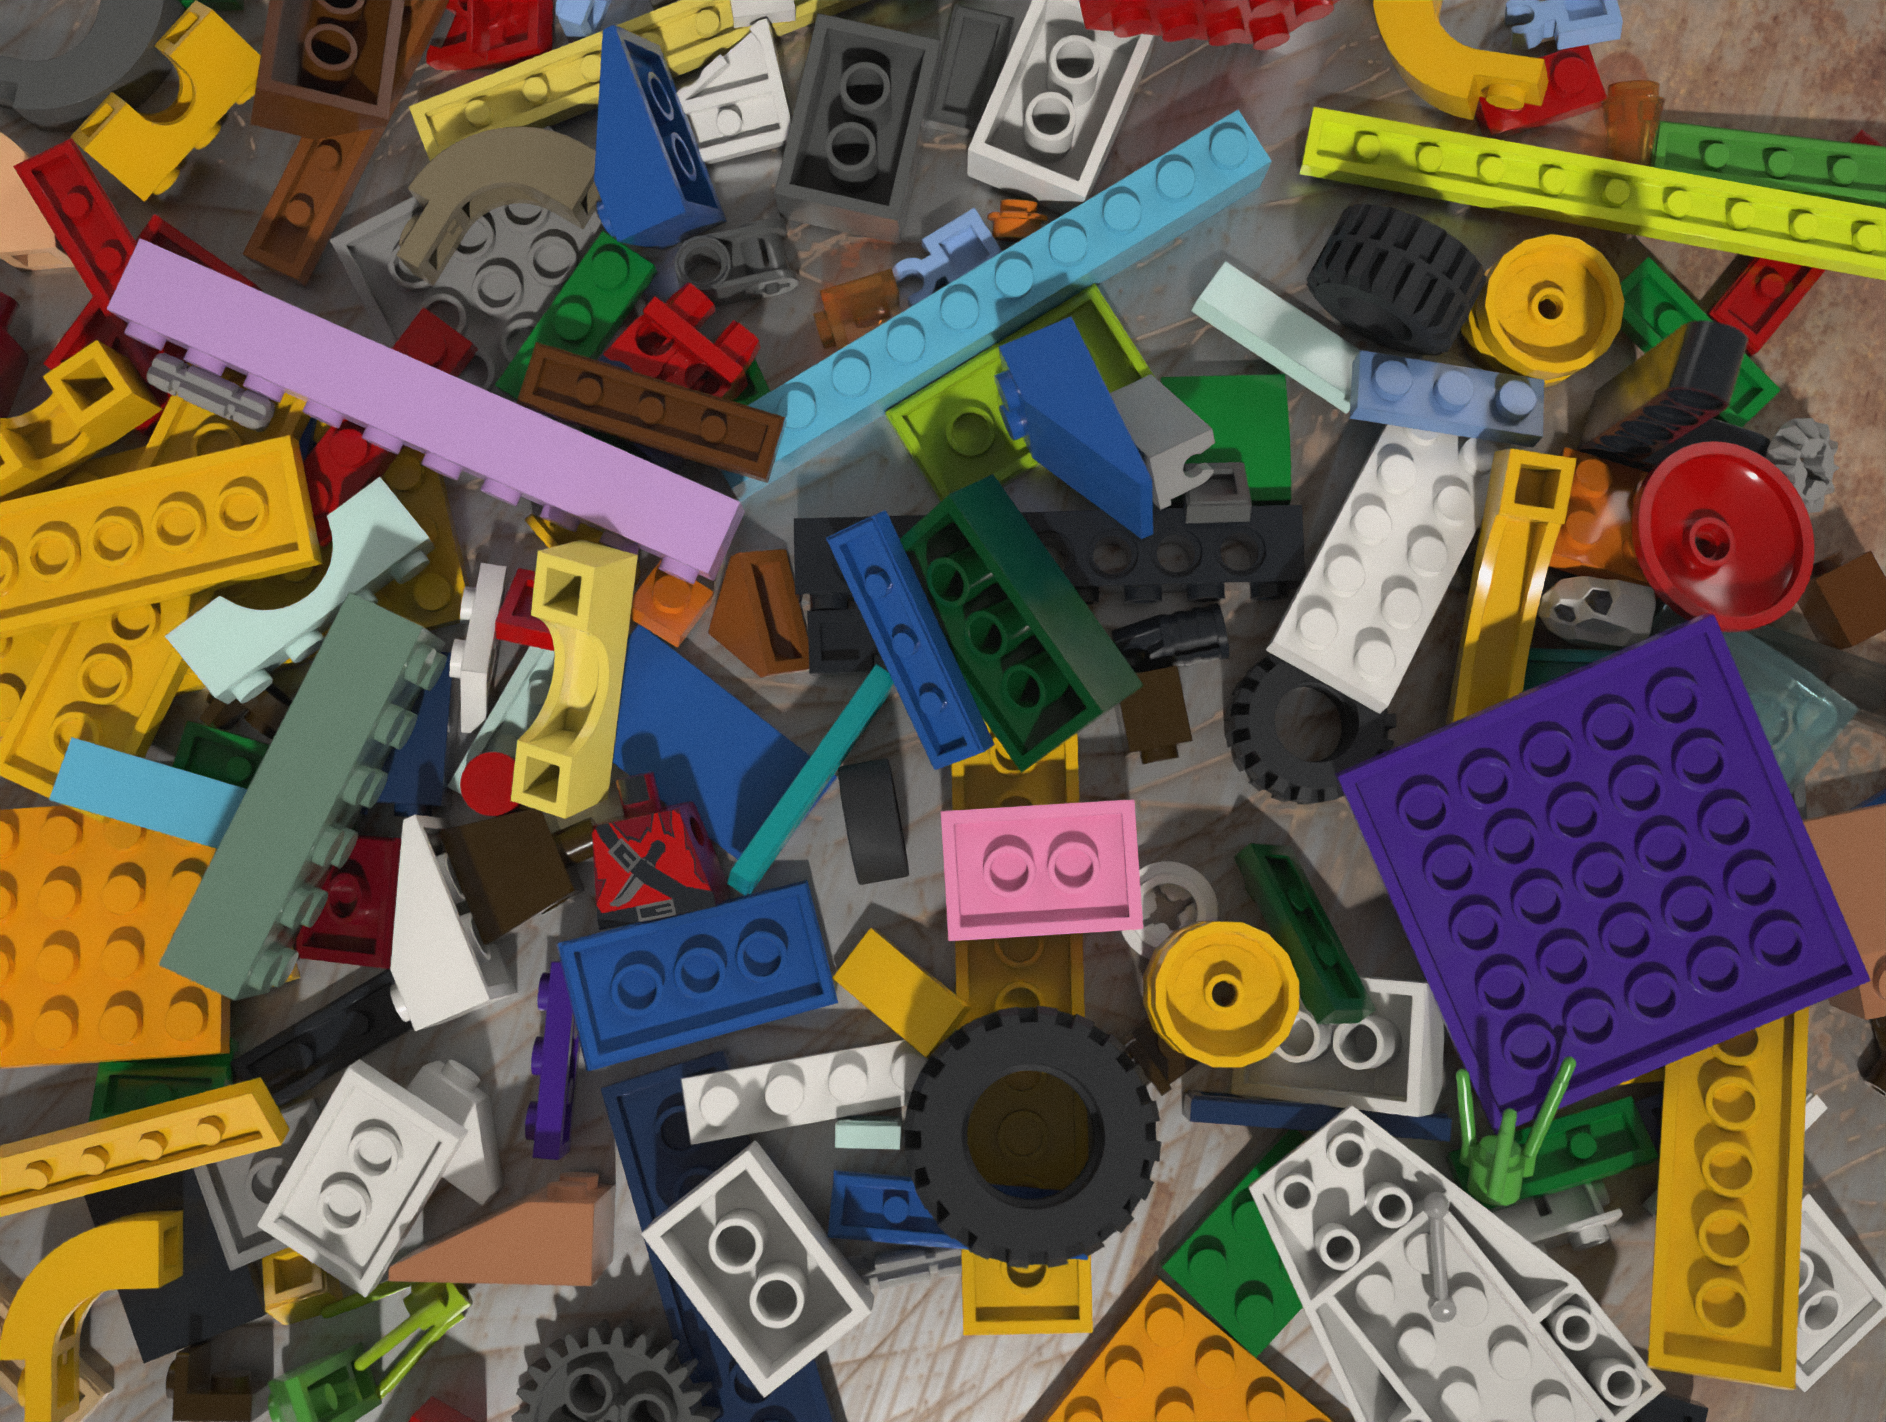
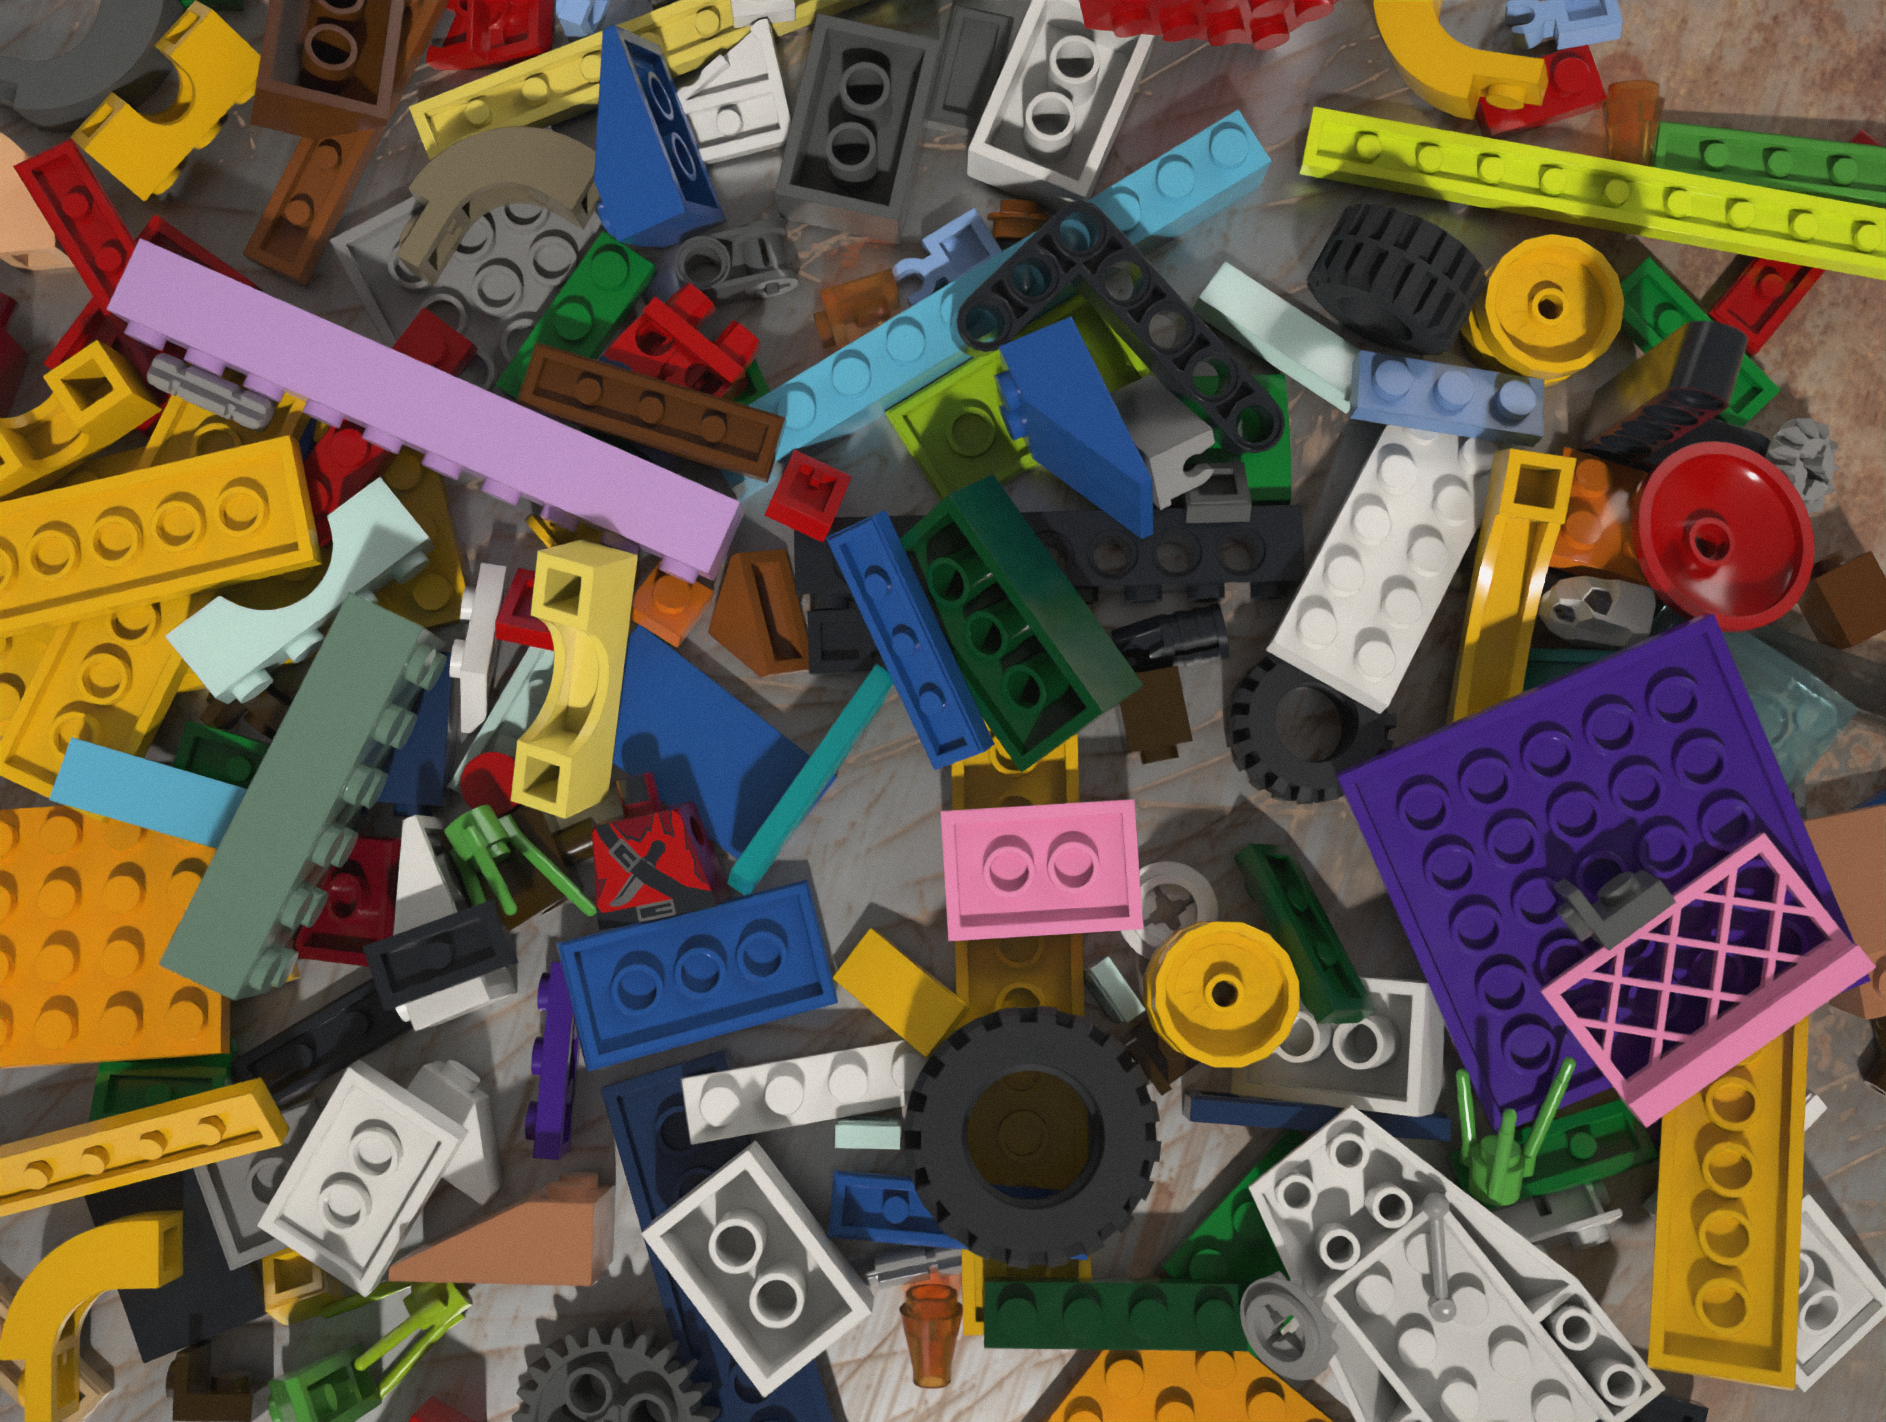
black tyre [838,758,909,885] -> none
none -> black plate [363,900,519,1011]
none -> bright green plant [444,804,597,916]
none -> red bracket [764,449,852,543]
none -> clear orange cone [899,1284,963,1389]
none -> black beam [950,201,1285,455]
none -> dark green plate [984,1277,1247,1351]
none -> light aqua tile [1084,956,1146,1023]
none -> light grey gear [1240,1271,1340,1380]
none -> bright pink fence [1539,833,1876,1127]
none -> dark grey bracket [1553,869,1676,951]

